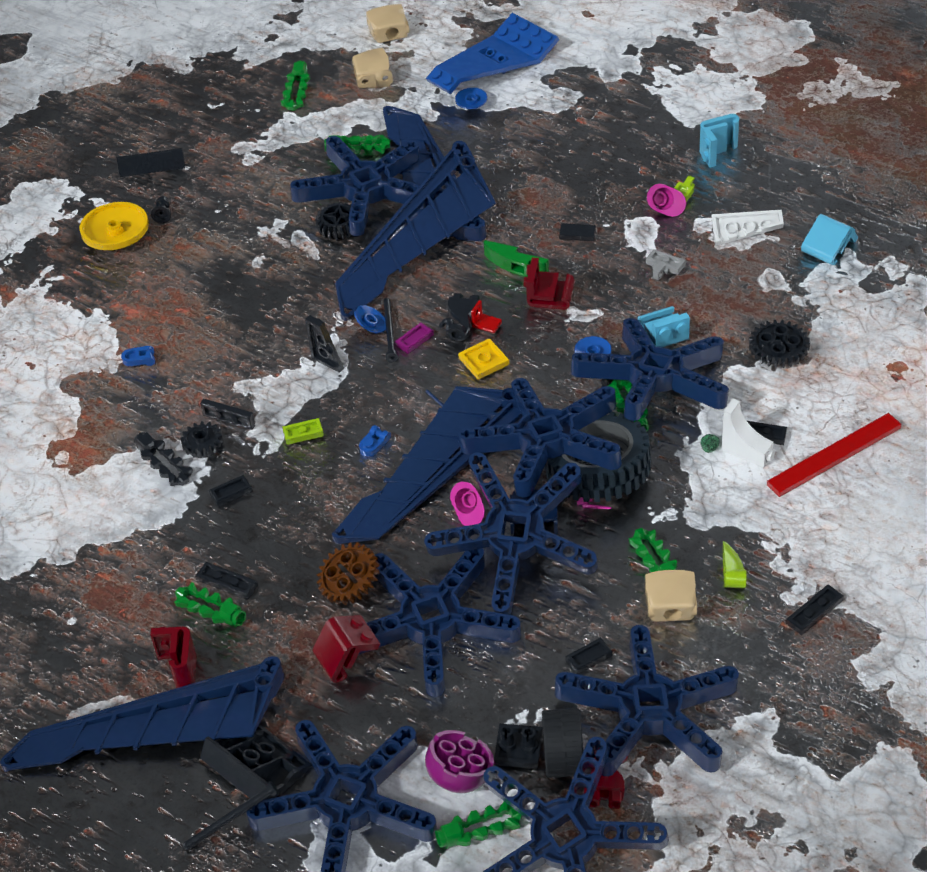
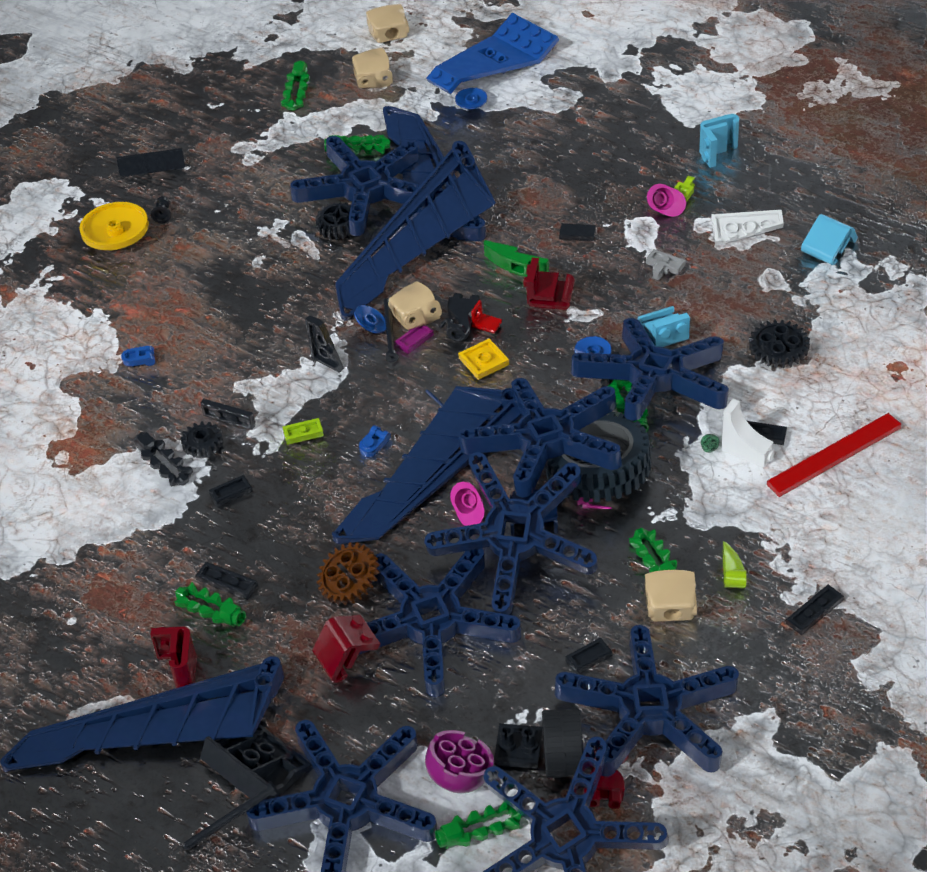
none -> tan piece [388,282,442,330]

